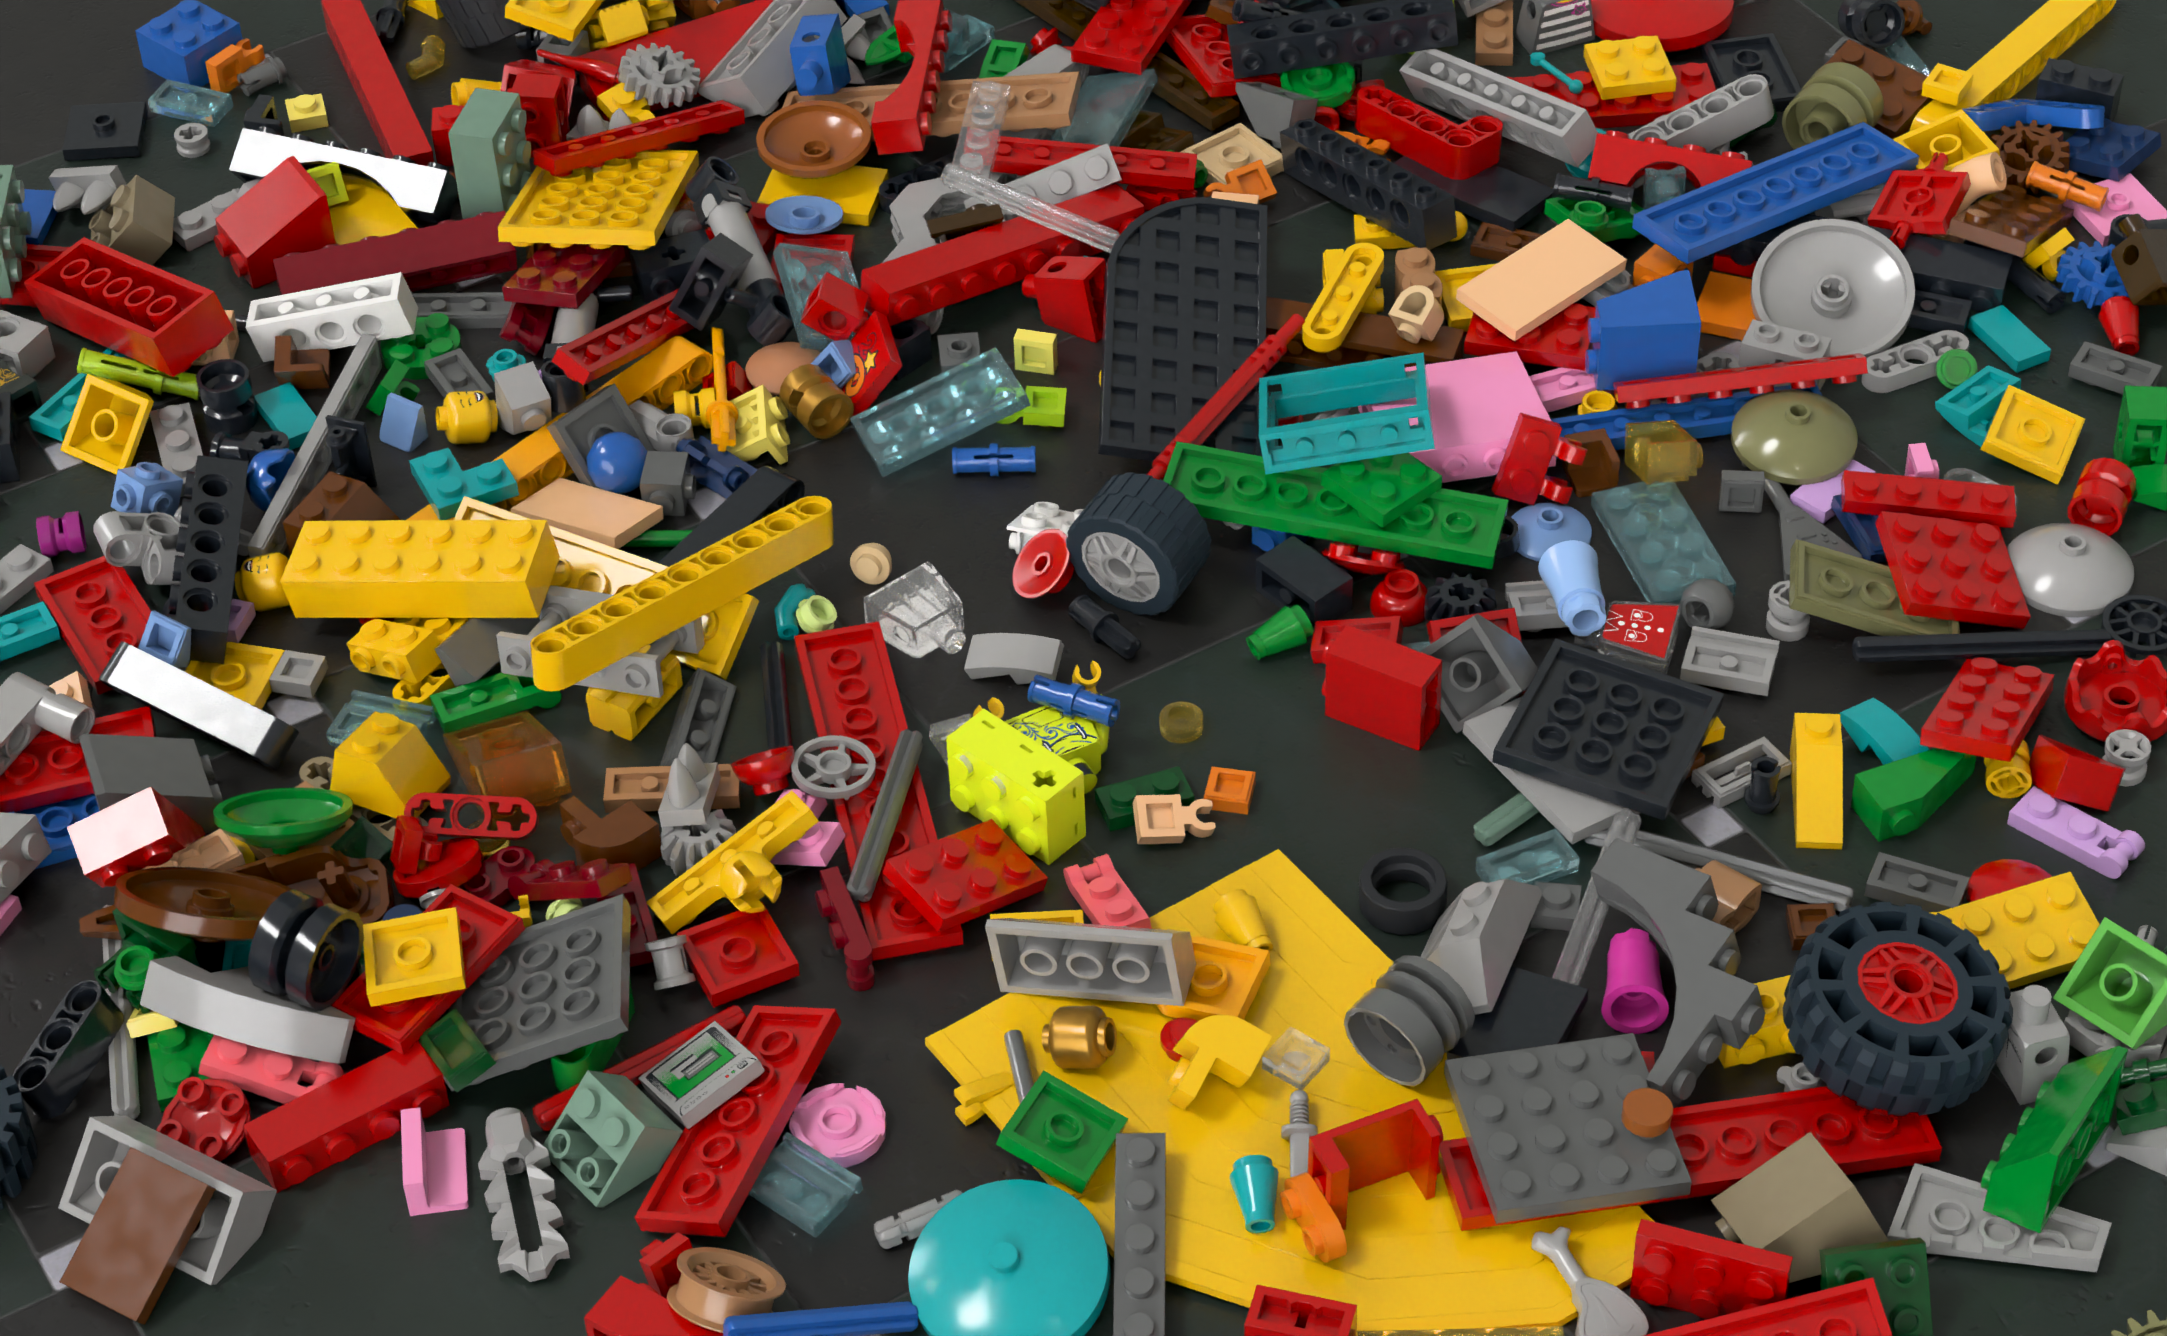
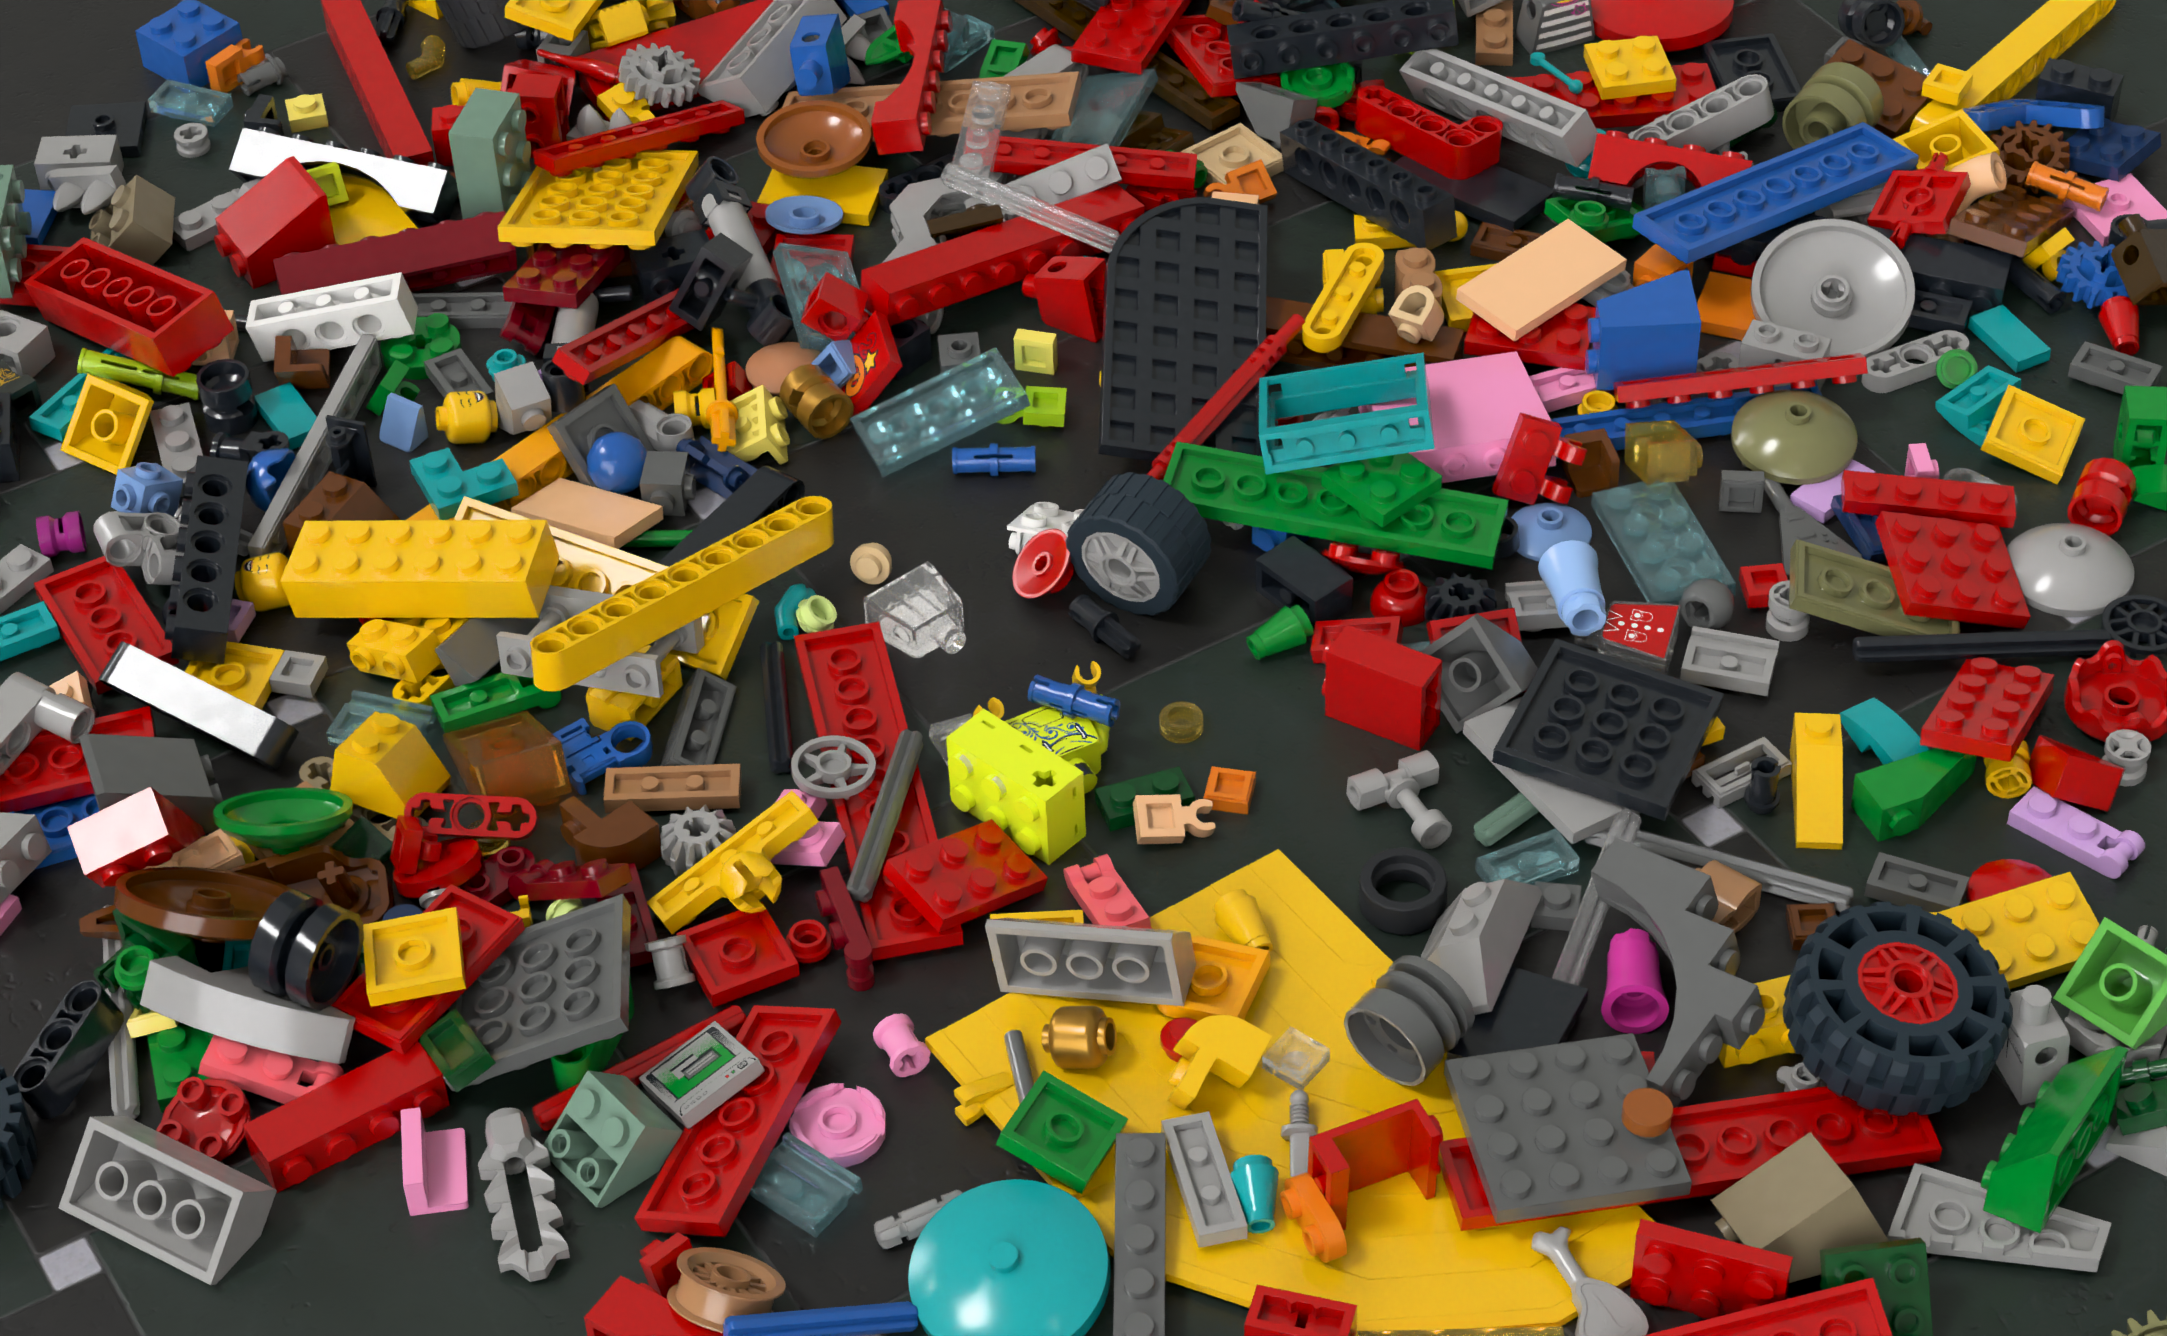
reddish brown tile [59,1147,216,1325] -> none
medium blue slope [138,610,191,668] -> none
light grey tile [658,743,721,827] -> none
red piece [731,746,795,796] -> none
light grey slope [964,633,1064,685] -> none
none -> light grey brick [34,135,124,191]
none -> blue piece [549,718,653,795]
none -> red plate [785,919,832,963]
none -> bright pink bush [873,1013,931,1077]
none -> light grey plate [1161,1111,1248,1248]
none -> light grey bar [1346,750,1452,849]
none -> red plate [1739,563,1788,608]

